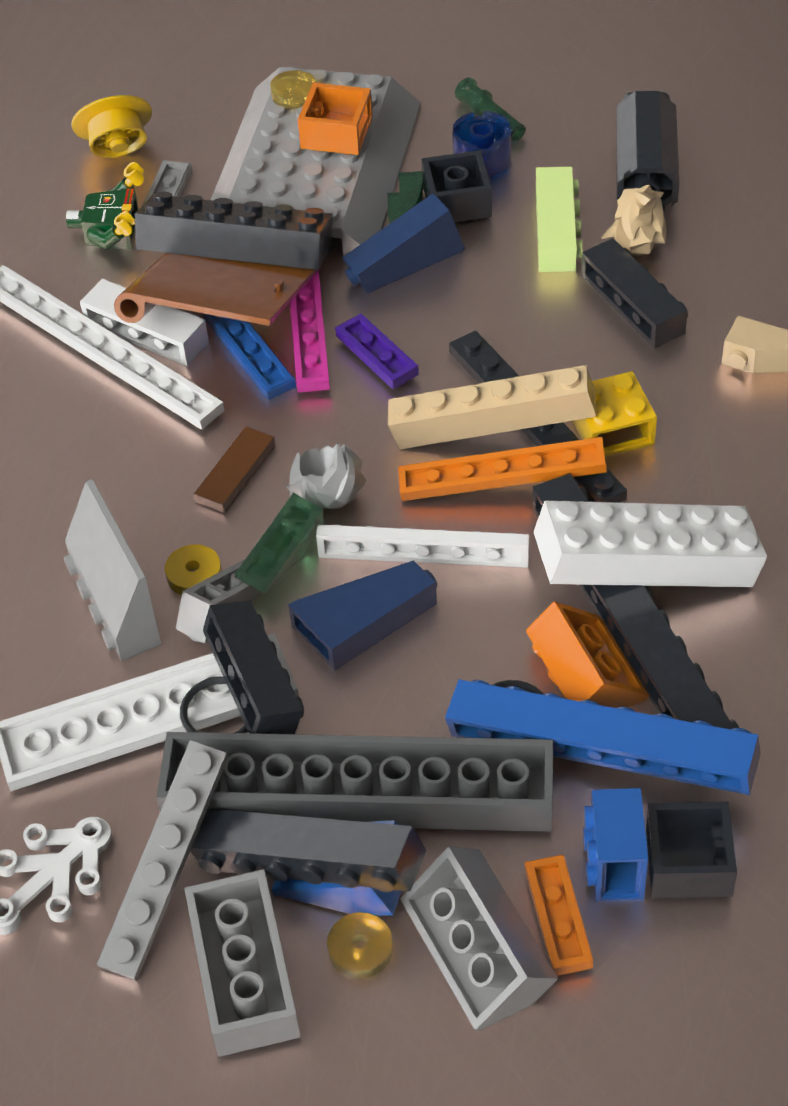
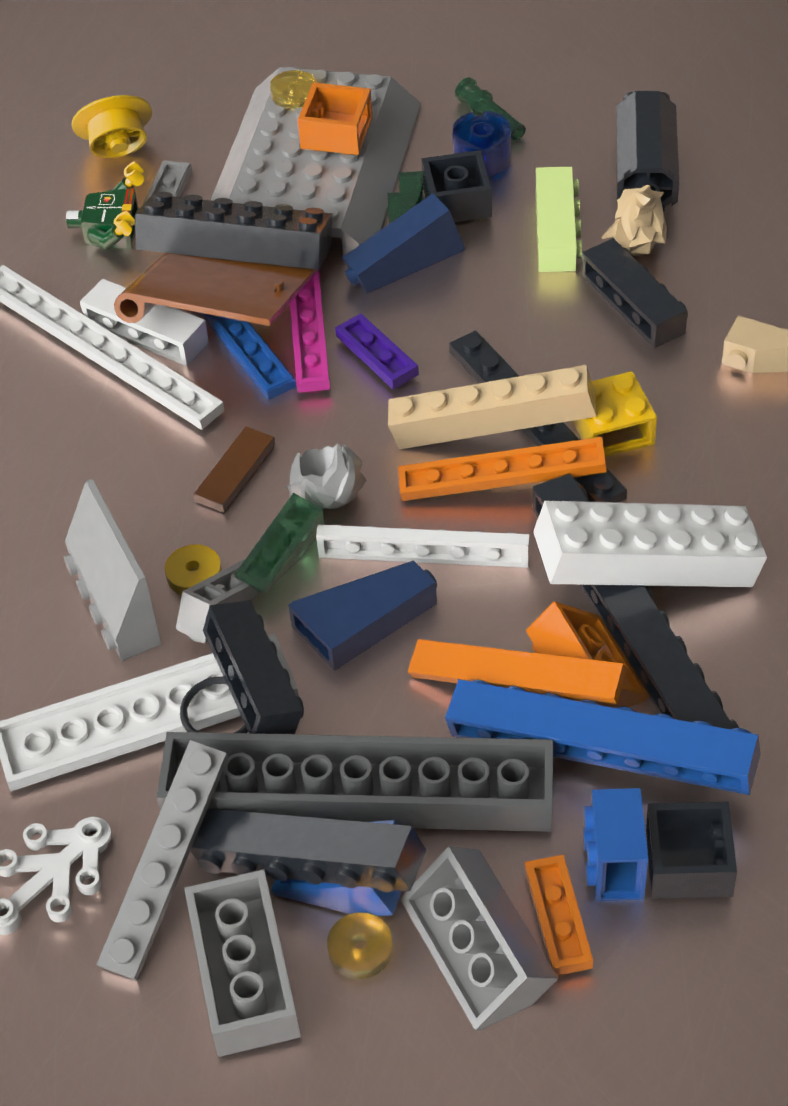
none -> orange tile [408,639,627,704]

